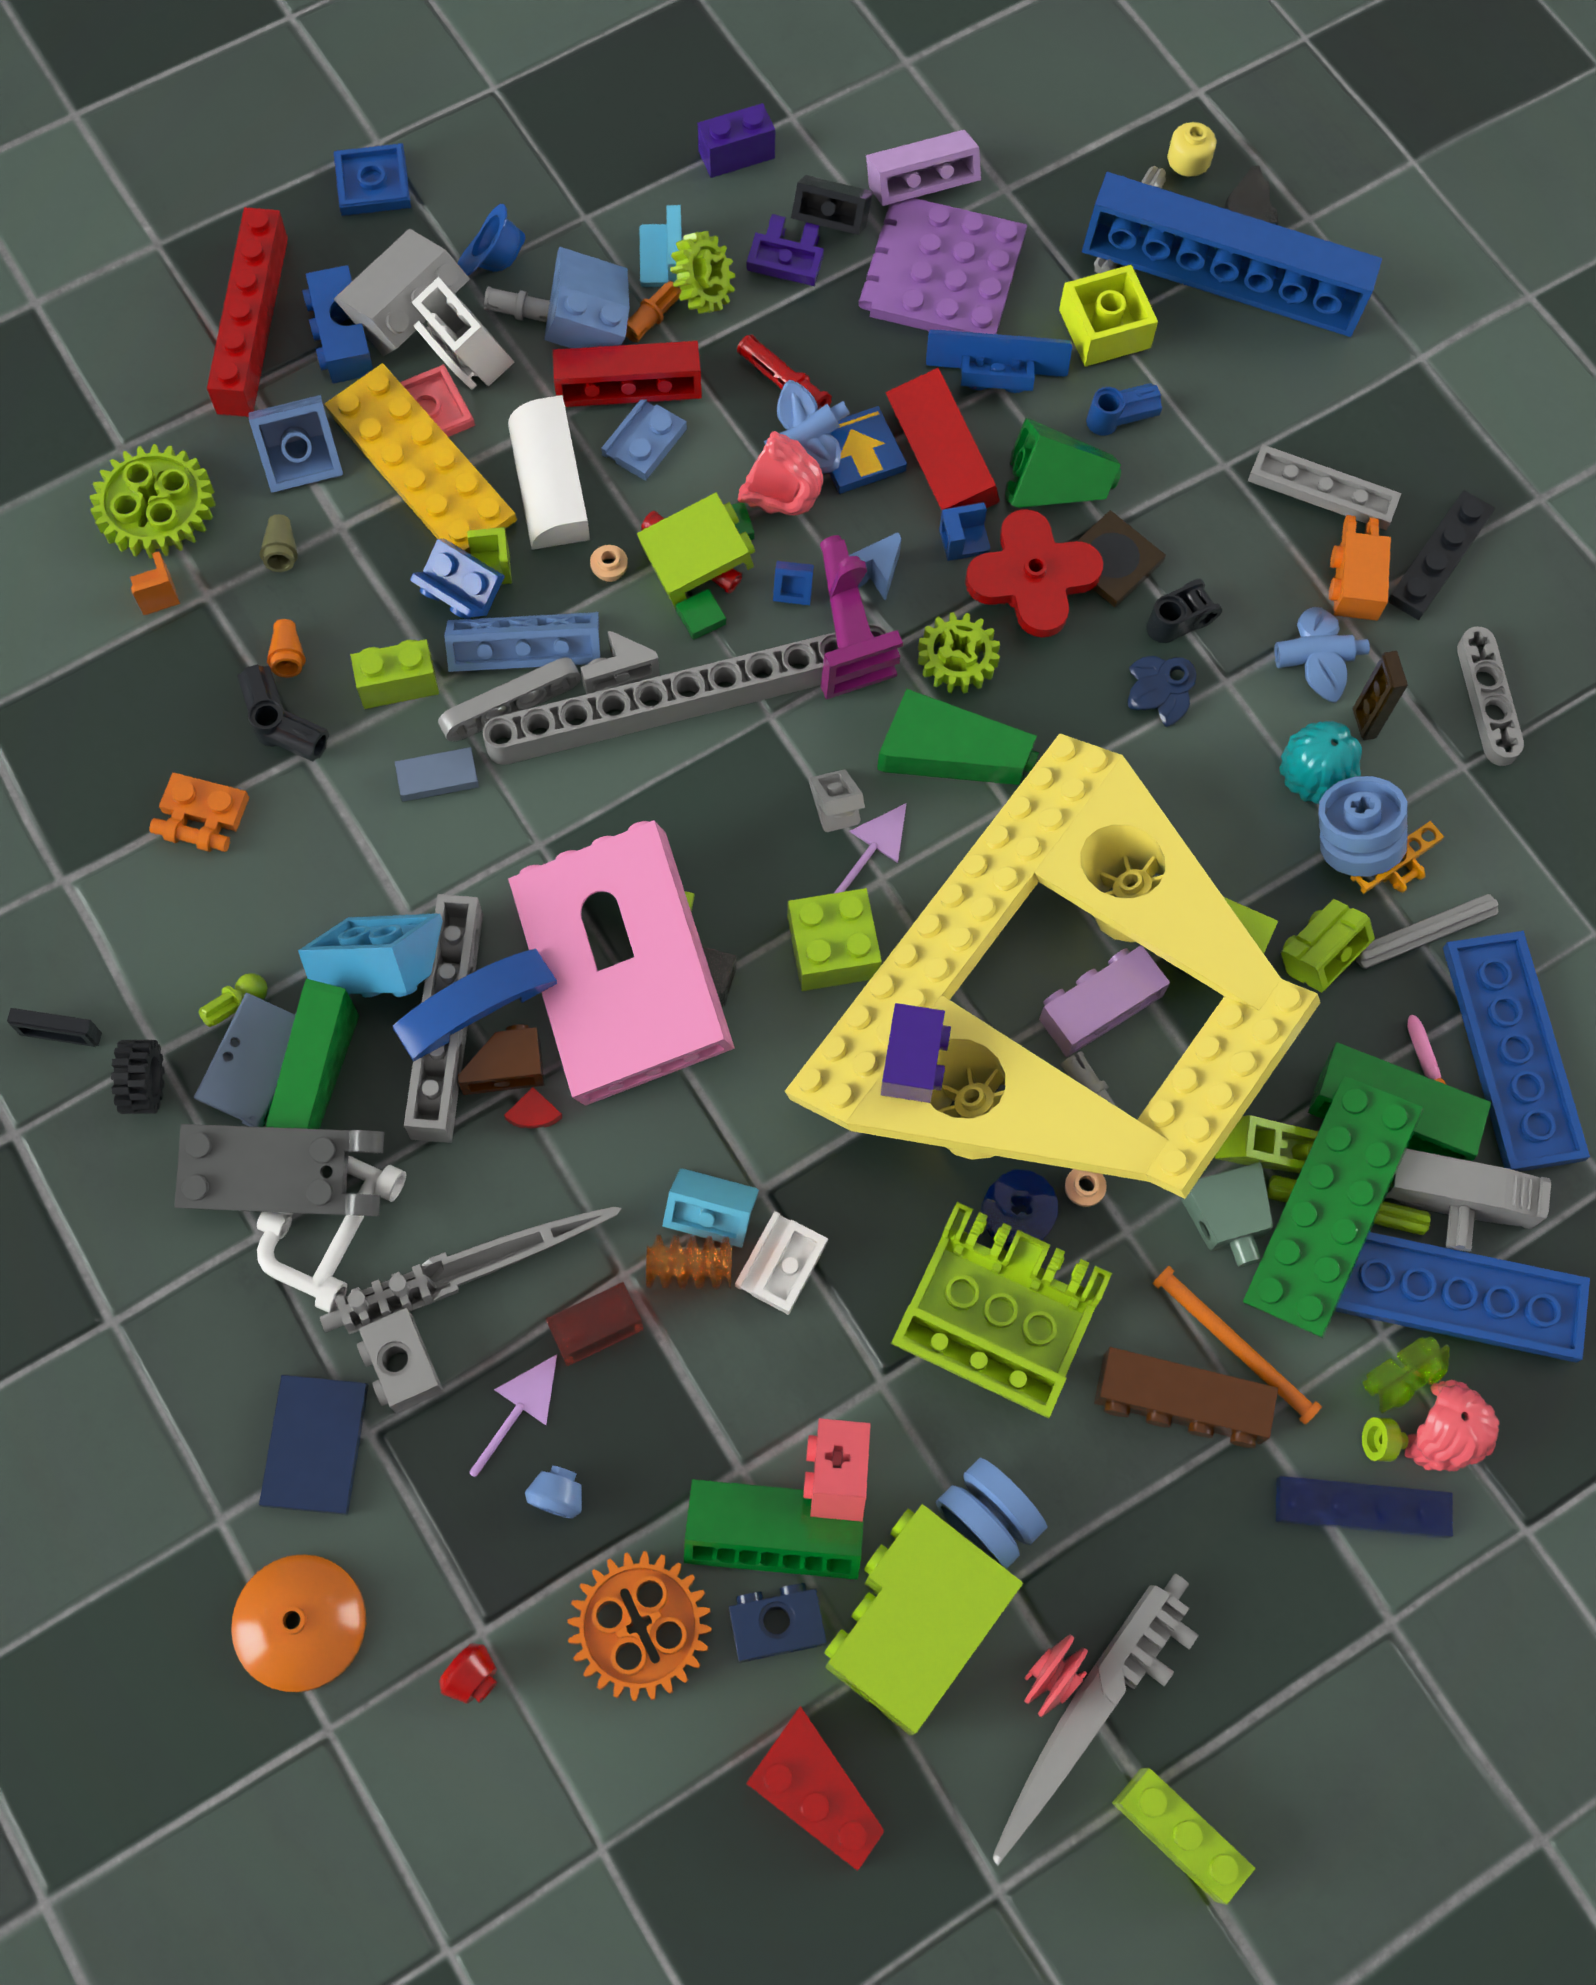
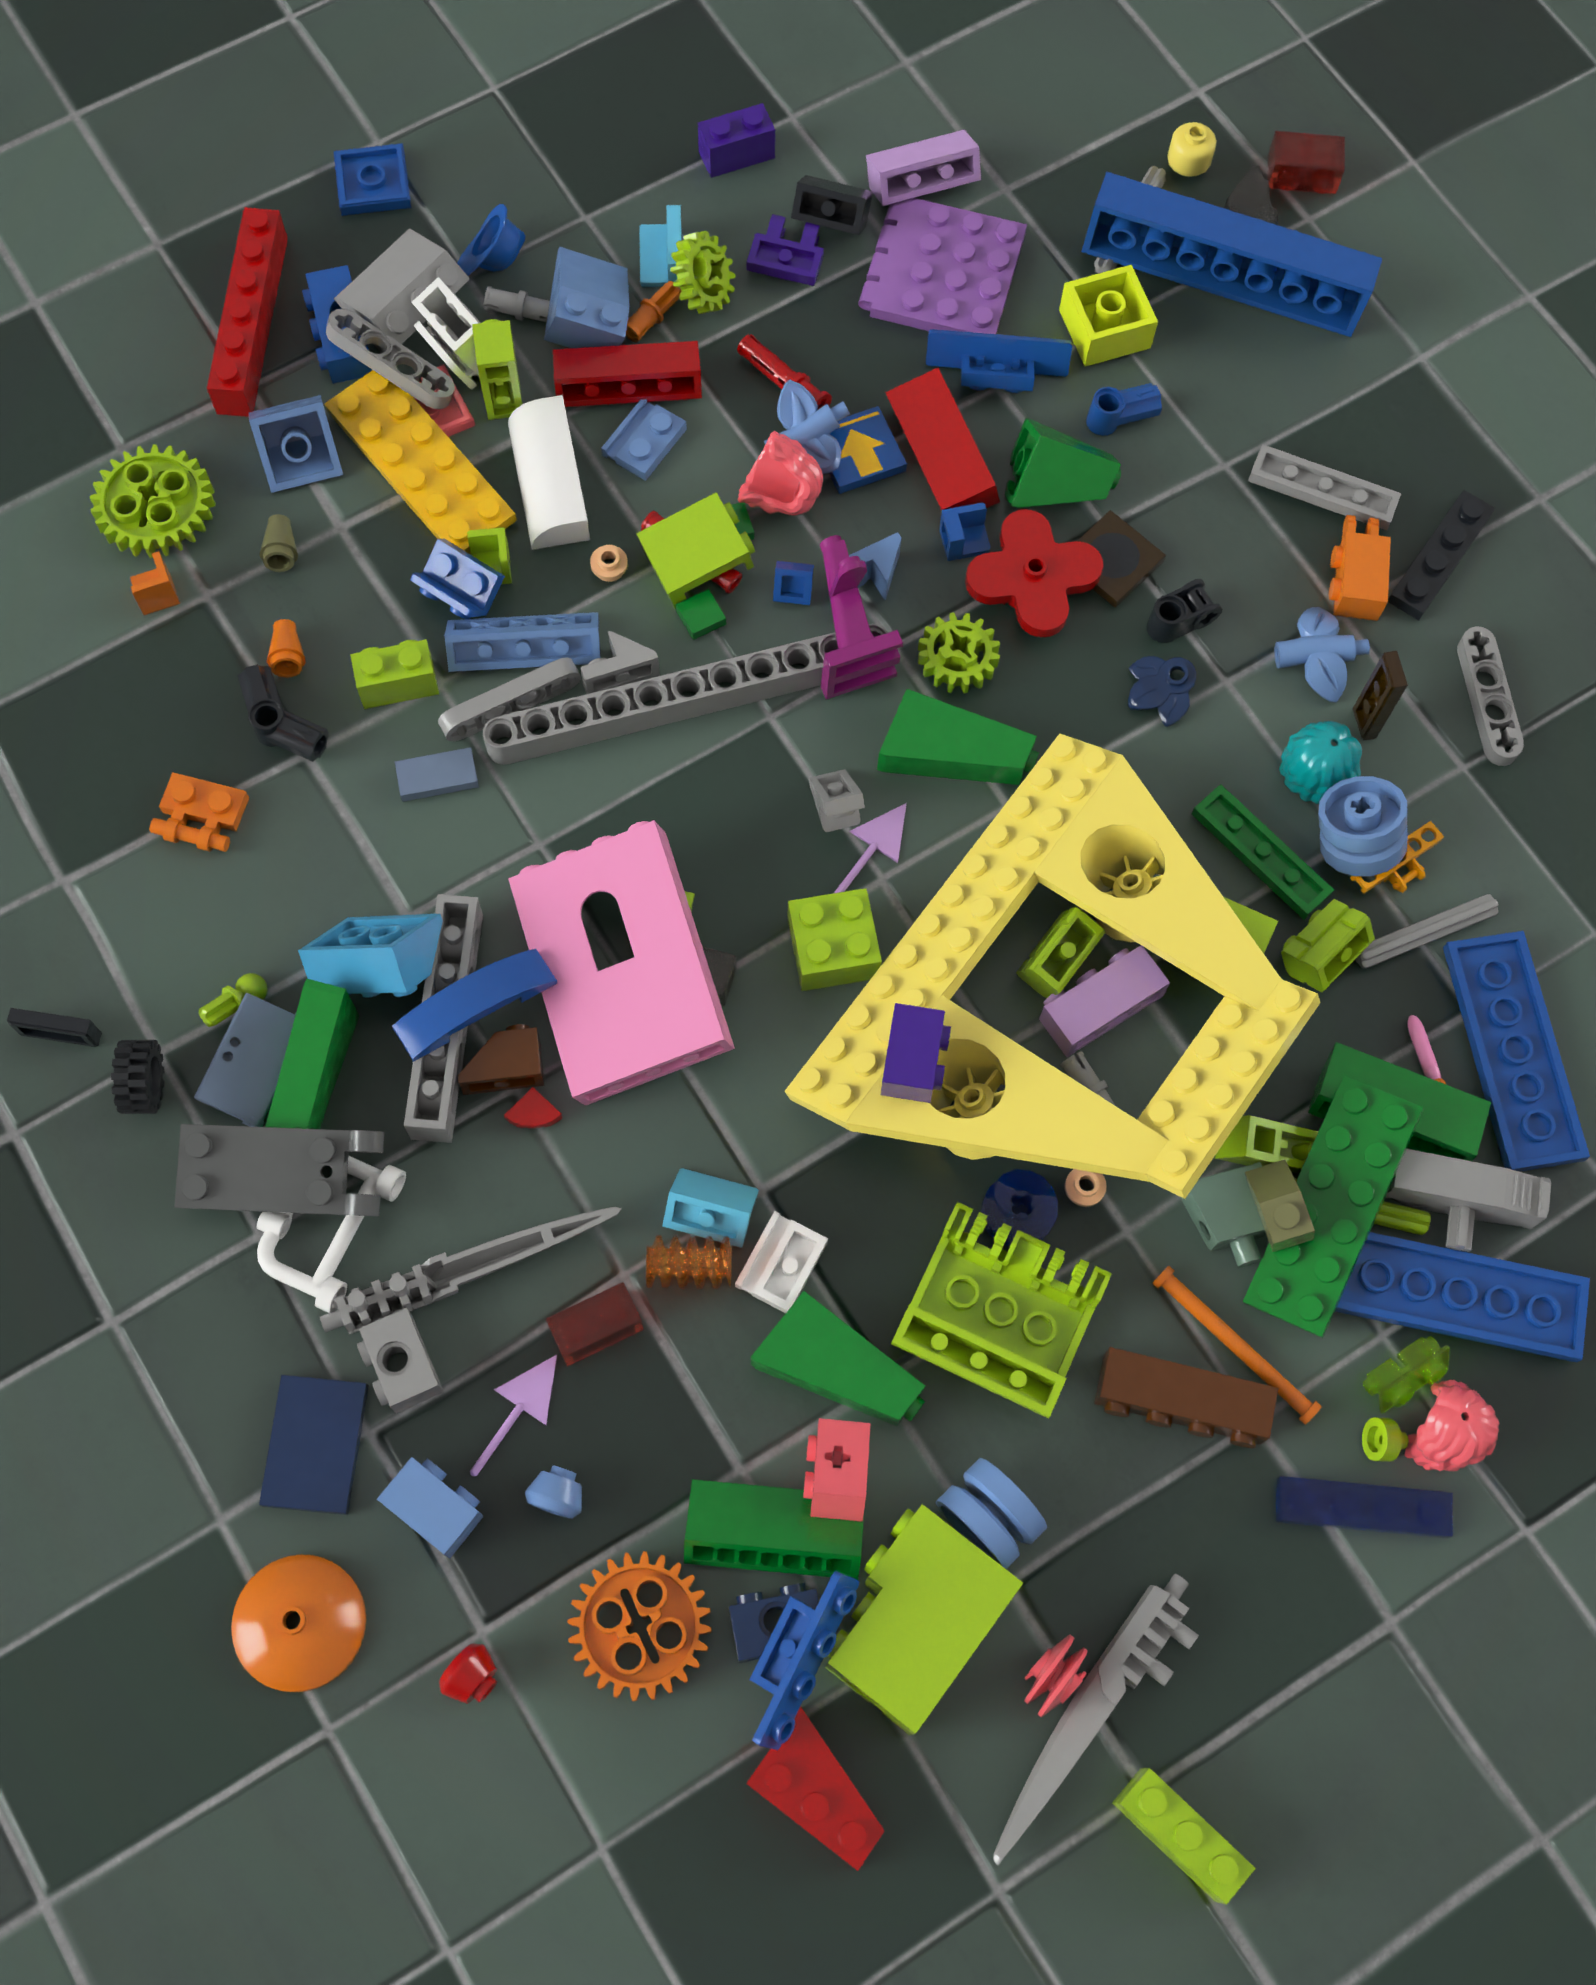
none -> light grey beam [326,309,455,409]
none -> medium blue brick [377,1457,484,1559]
none -> lime slope [472,319,523,420]
none -> blue bracket [750,1571,860,1750]
none -> green slope [751,1291,926,1426]
none -> lime brick [1016,907,1106,998]
none -> green plate [1191,784,1334,920]
none -> olive slope [1245,1159,1315,1252]
none -> clear red brick [1267,131,1345,194]

